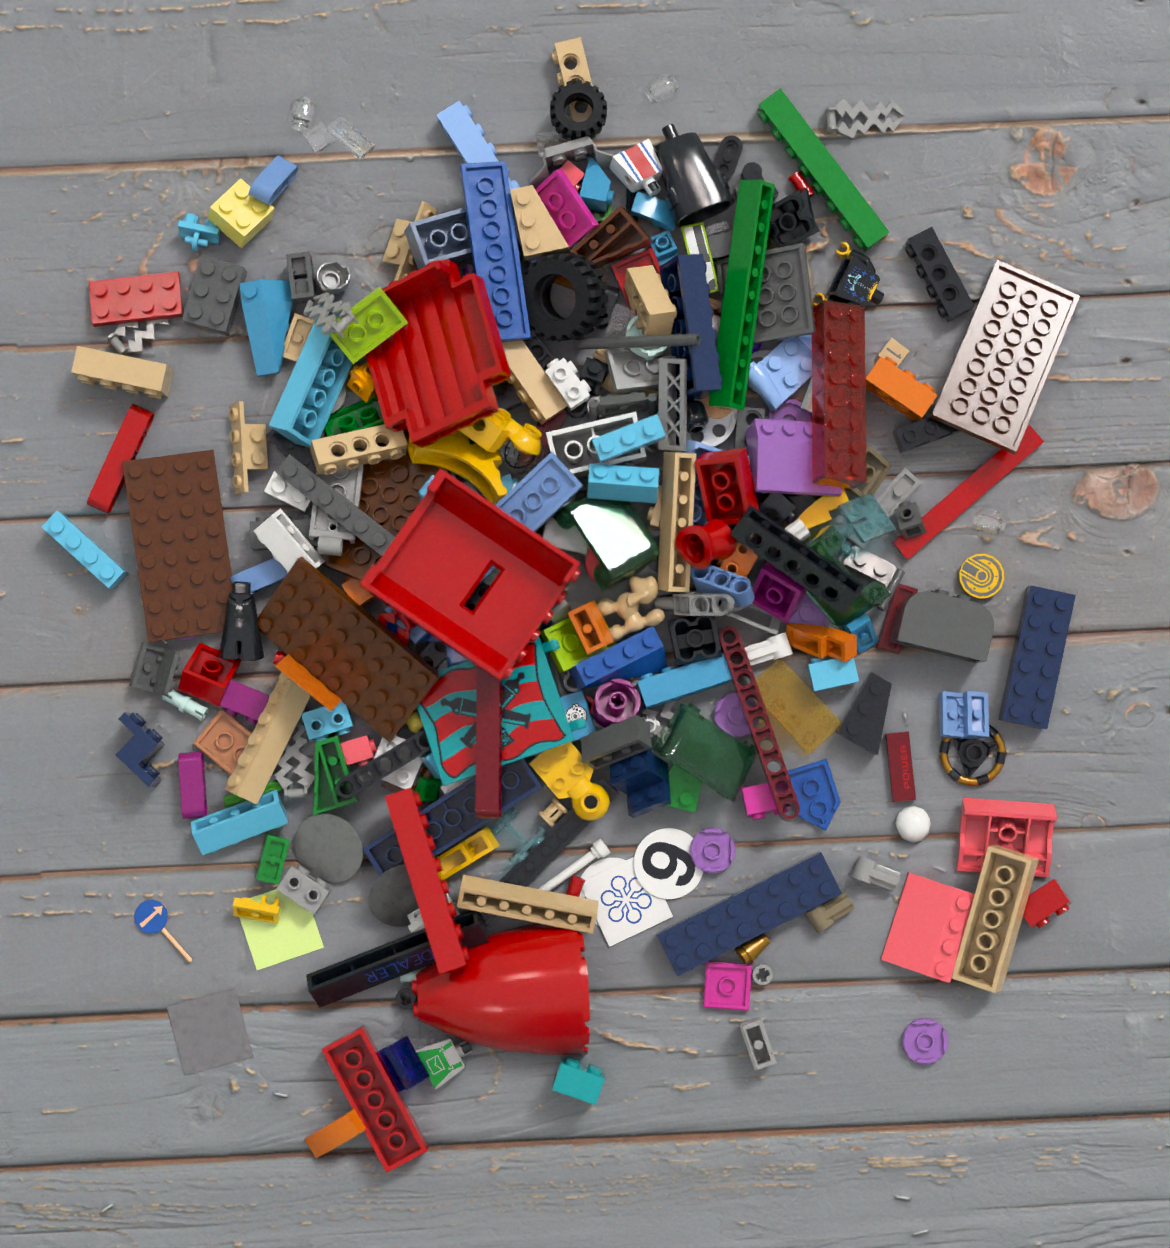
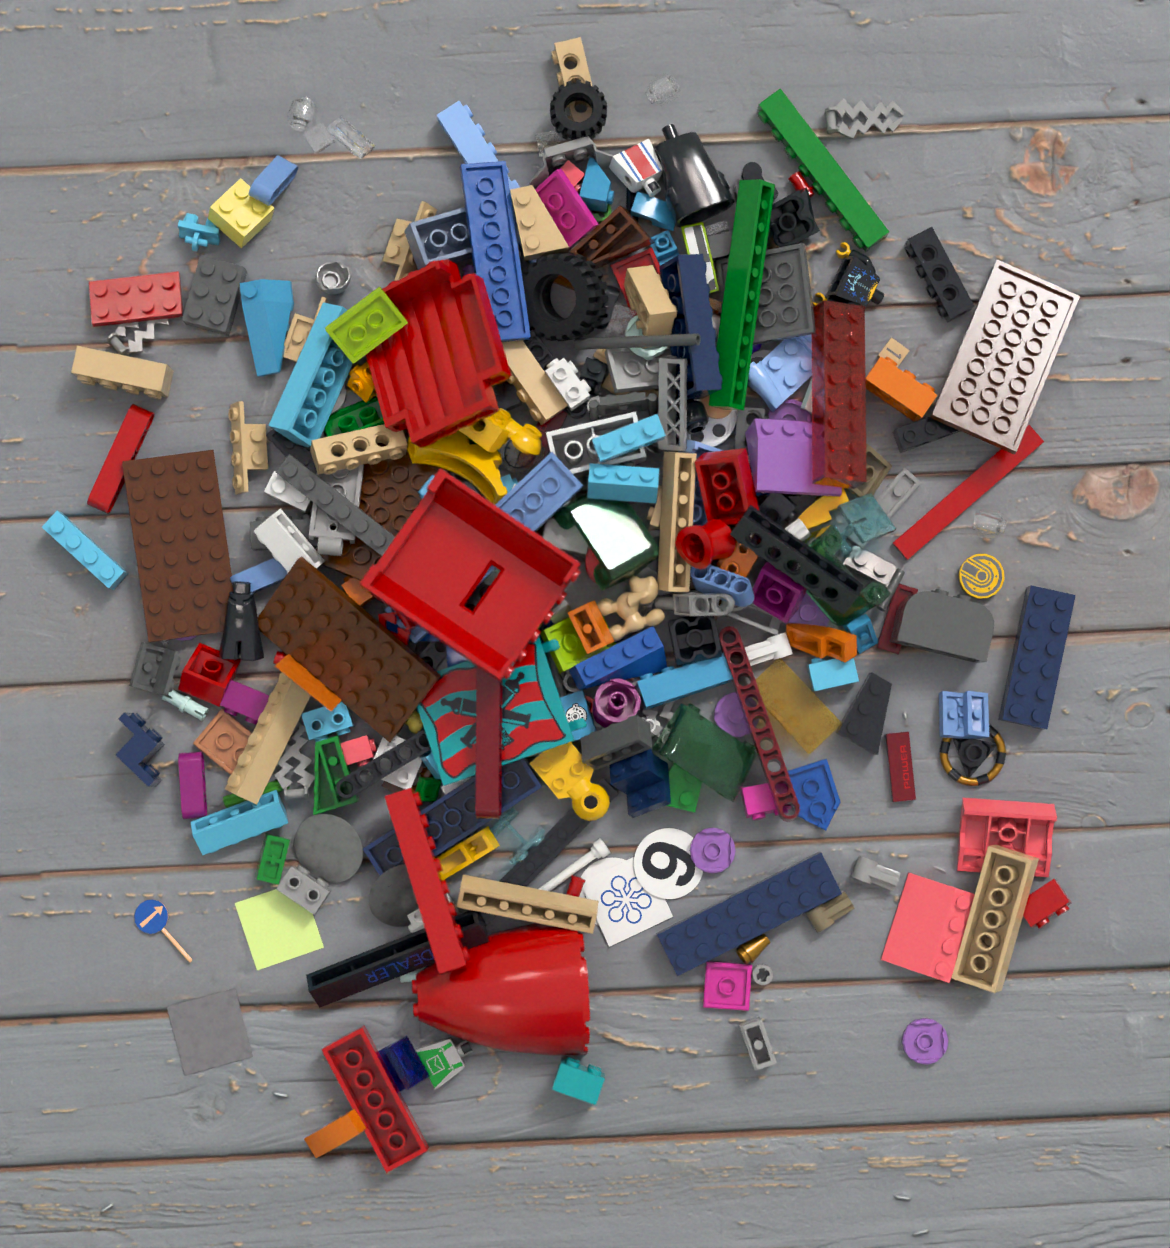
yellow plate [233,896,280,924] -> none
dark grey brick [286,251,317,304] -> none
light grey piece [303,292,359,338] -> none
black bush [396,987,417,1009] -> none
tan bush [538,797,568,827] -> none
black plate [713,135,743,180] -> none
dark grey brick [894,501,927,540] -> none
white hair [896,806,931,843] -> none

